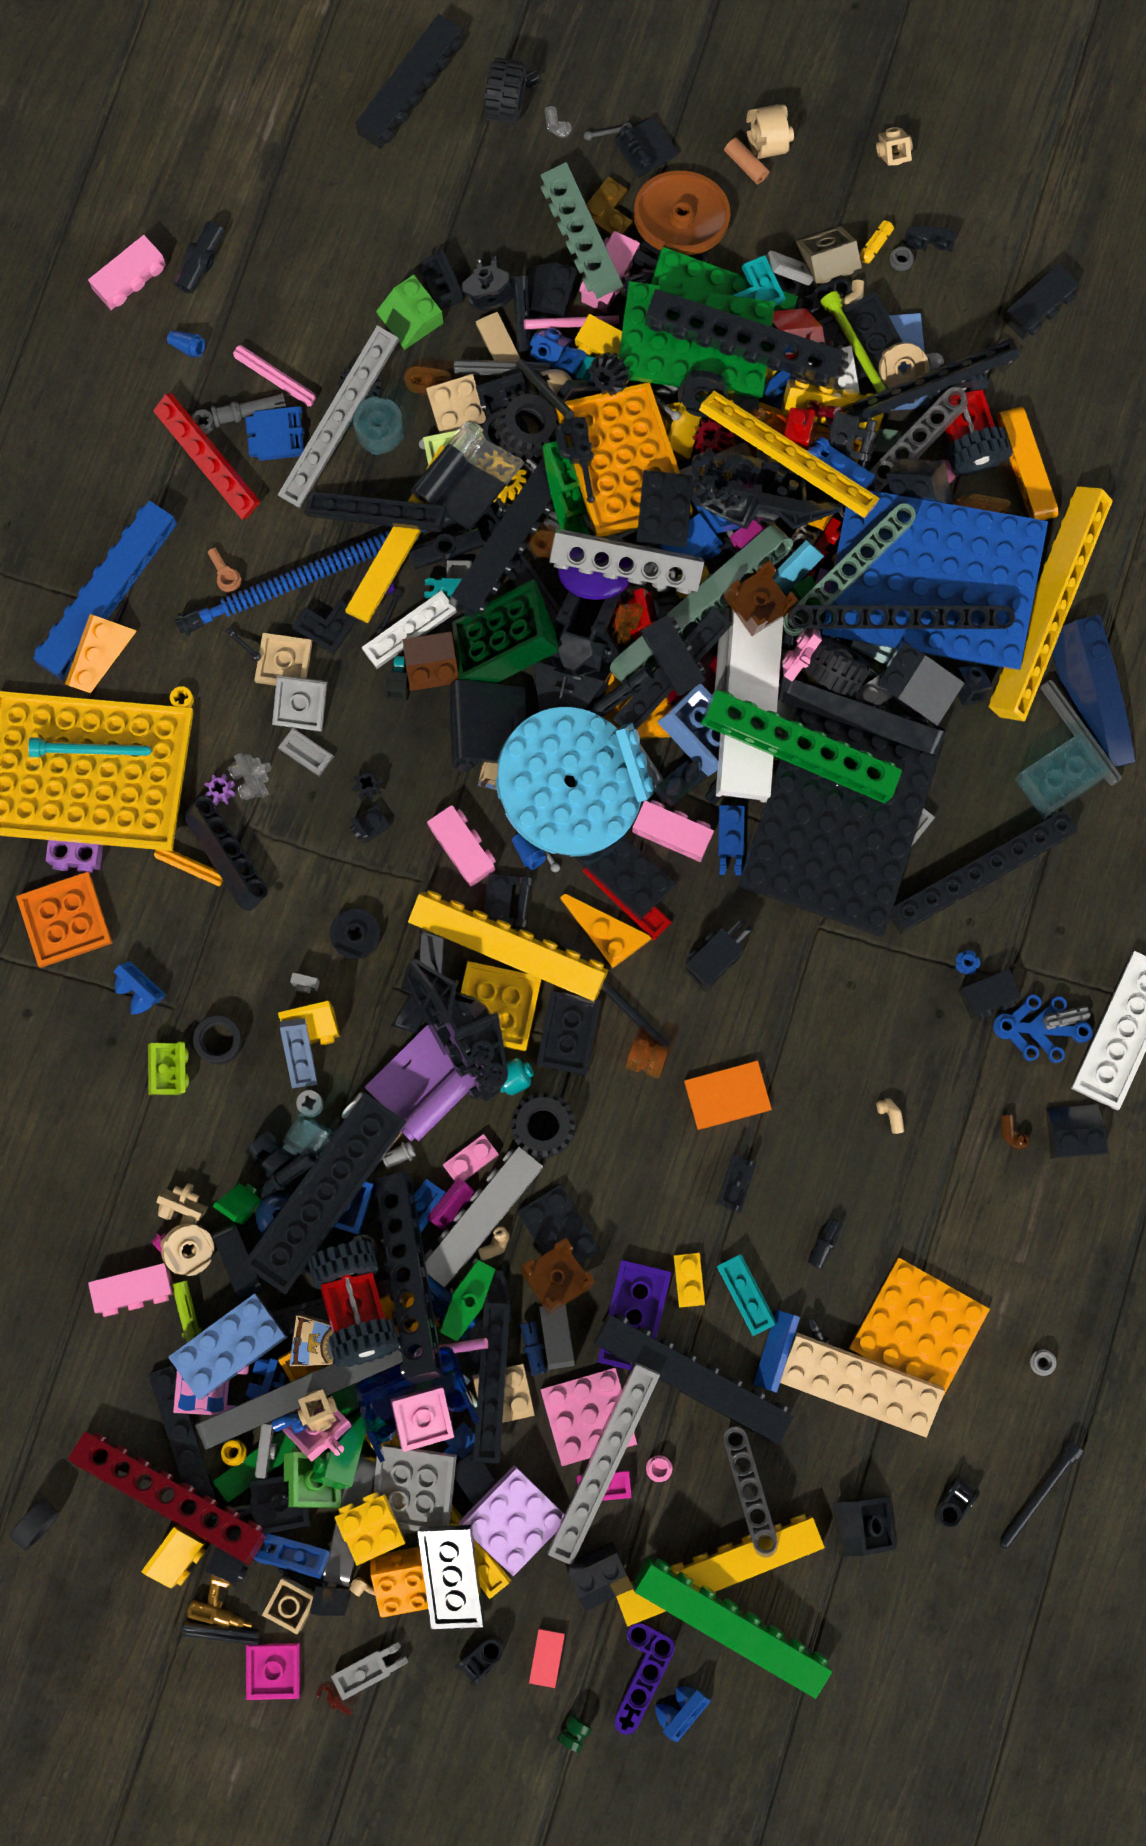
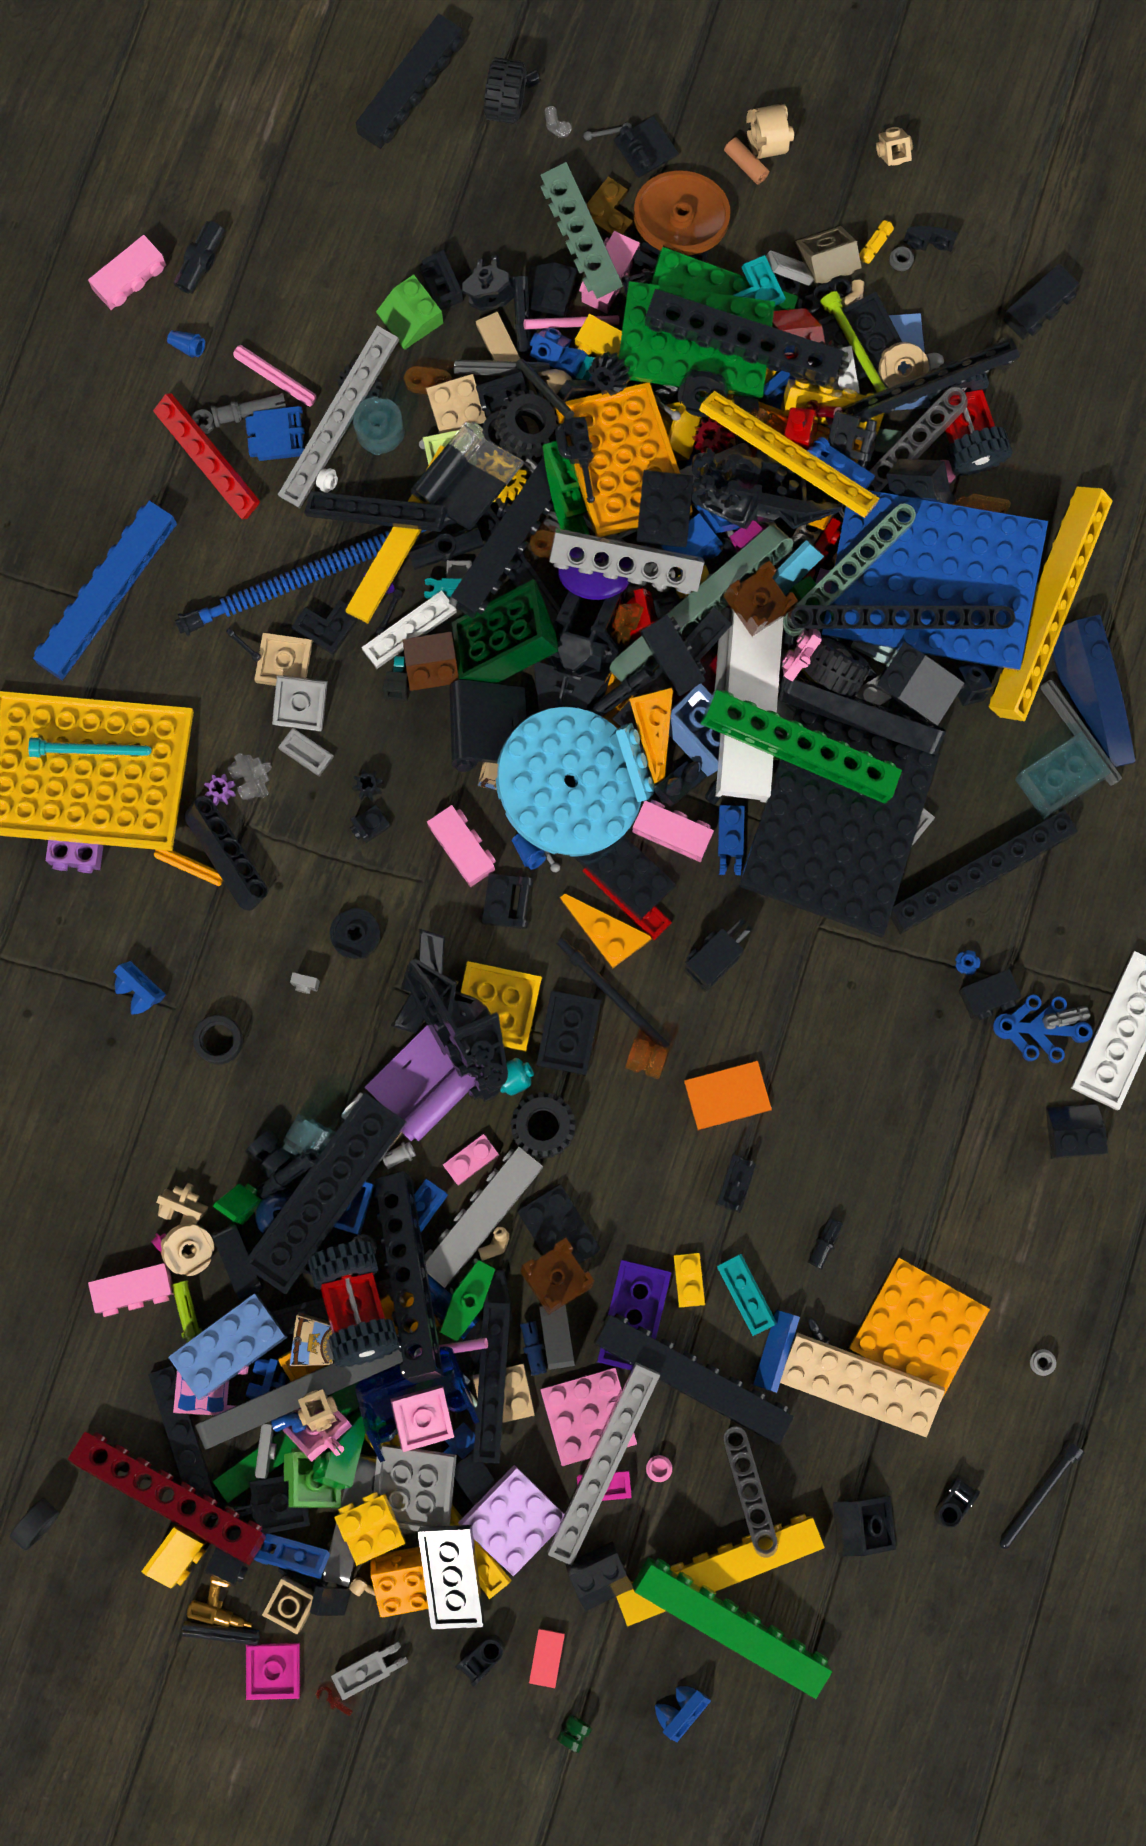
orange plate [16,872,112,968] -> none
light orange wing [65,614,136,693] -> none
lime bracket [148,1042,189,1095] -> none
yellow bush [170,687,194,708] -> none
nougat plate [208,548,242,593] -> none
yellow plate [221,1440,247,1466] -> none
yellow slope [278,1001,340,1045] -> none
sand blue plate [280,1018,317,1088] -> none
light grey wheel [296,1090,324,1117] -> none
yellow brick [408,890,608,1001] -> none
magenta tile [427,1178,476,1232] -> none
dark purple beam [614,1621,674,1735] -> none
tan arm [876,1098,904,1134] -> none
light orange beam [997,406,1058,521] -> none
reddish brown arm [1001,1115,1029,1150] -> none
none -> white plate [316,468,338,493]
none -> light orange wing [630,688,673,783]

